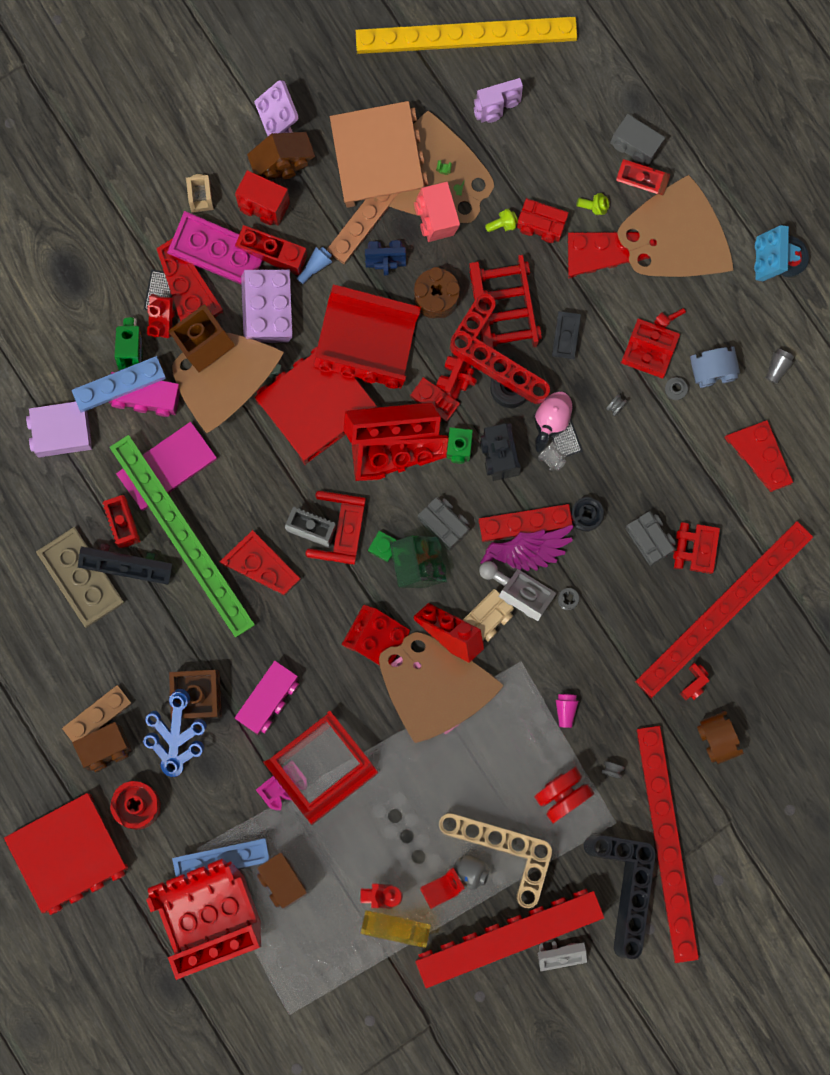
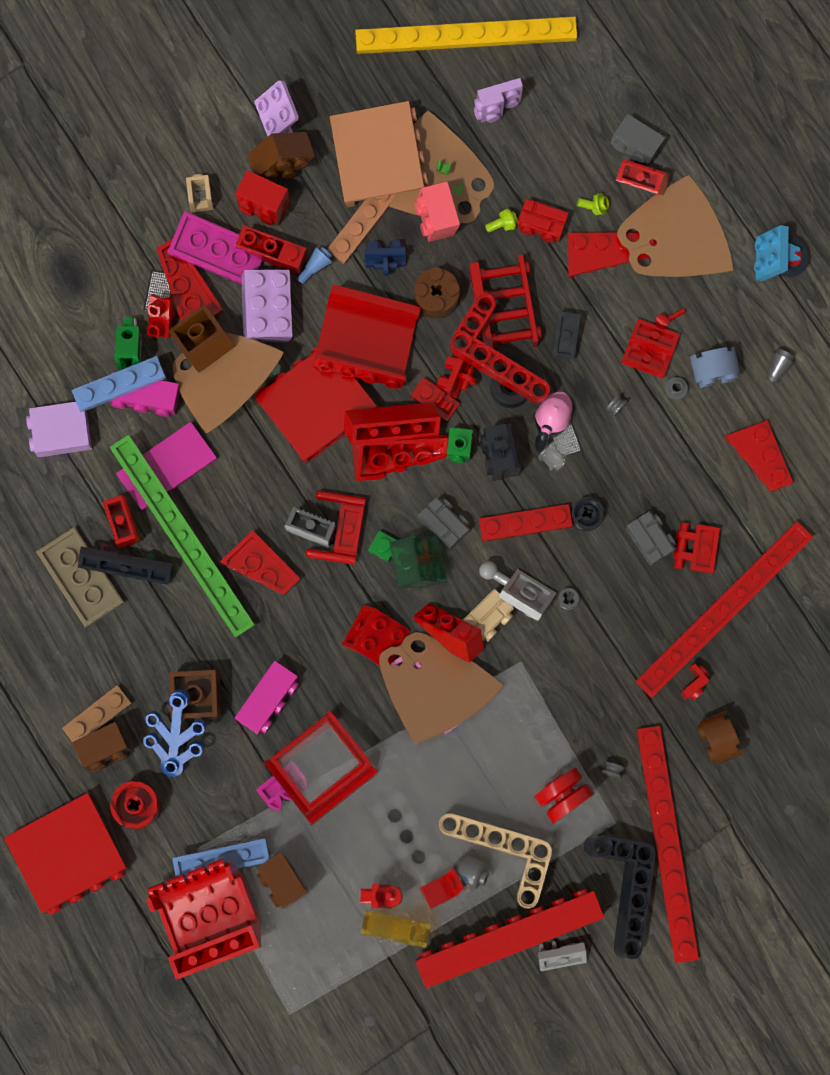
magenta animal [480,525,573,571] -> none
dark pink cone [556,694,579,728] -> none

